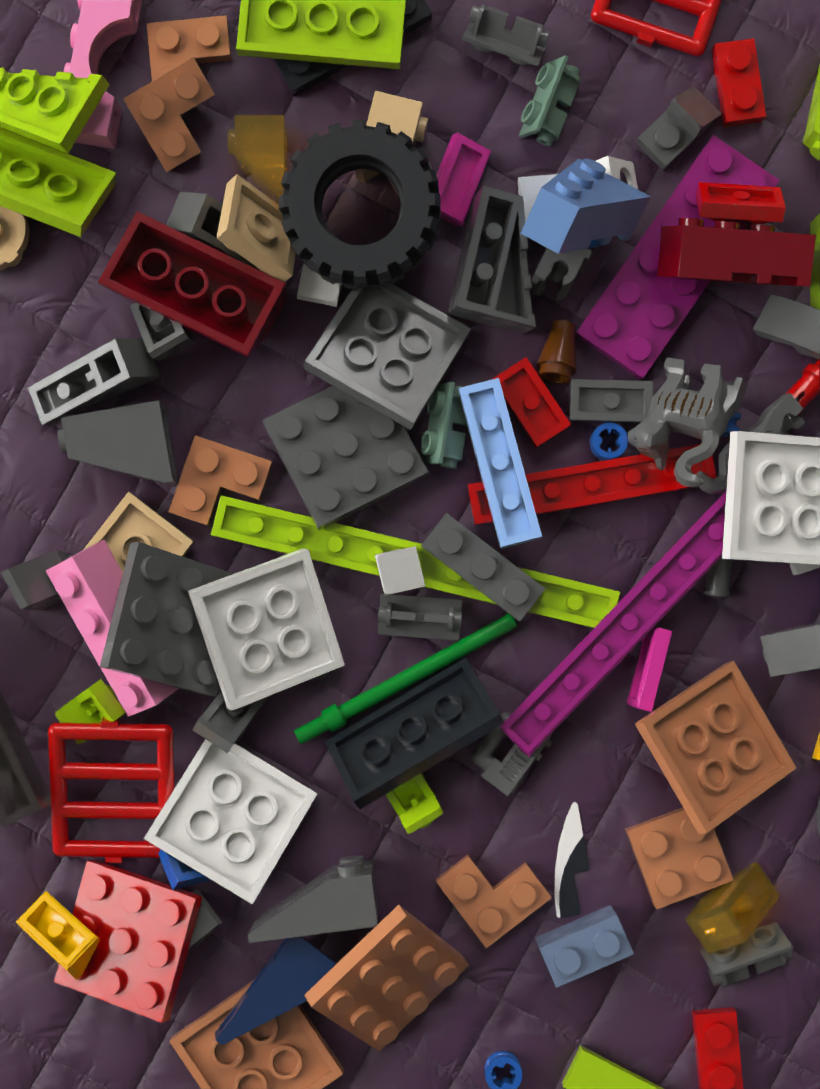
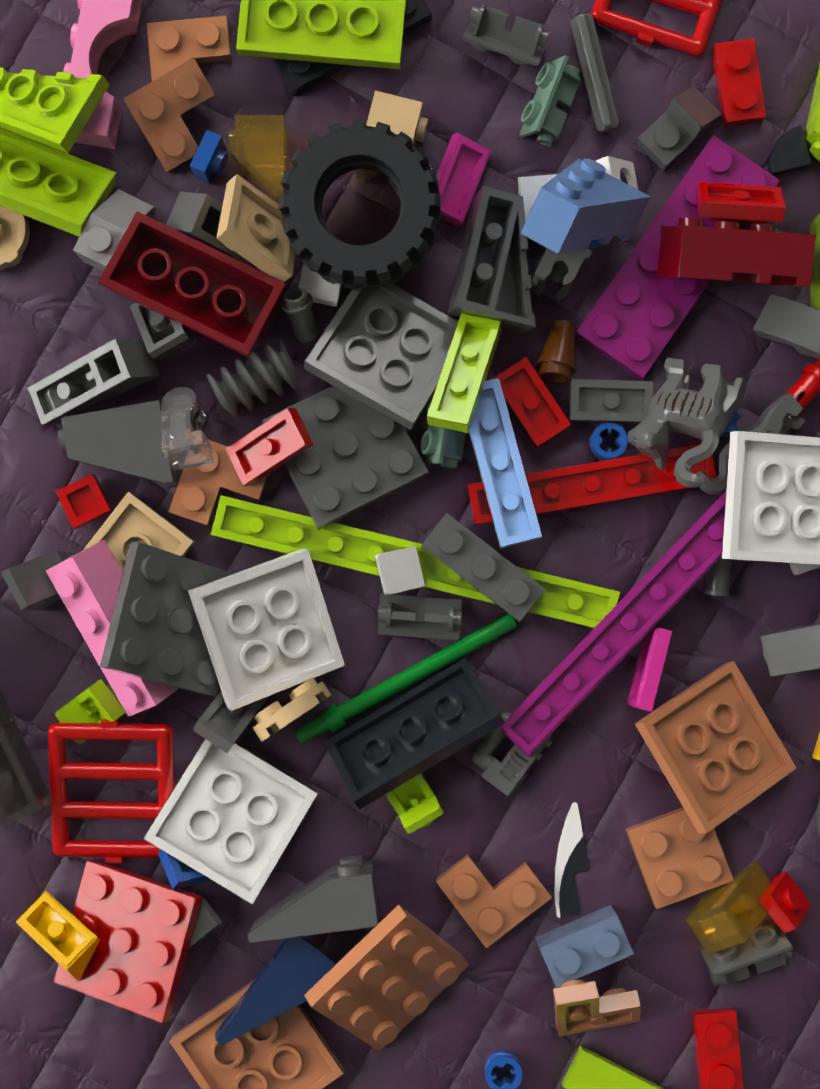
none -> red plate [55,474,113,529]
none -> light grey slope [73,189,155,271]
none -> clear leg [161,387,214,471]
none -> blue plate [190,130,228,185]
none -> dark grey piece [207,339,299,418]
none -> plate [226,408,314,485]
none -> tan plate [253,677,331,742]
none -> dark grey pin [281,288,320,343]
none -> lime plate [427,314,502,433]
none -> nougat plate [553,980,641,1036]
none -> dark grey axle [570,14,620,133]
none -> red plate [758,872,812,934]
none -> black tile [768,125,811,176]

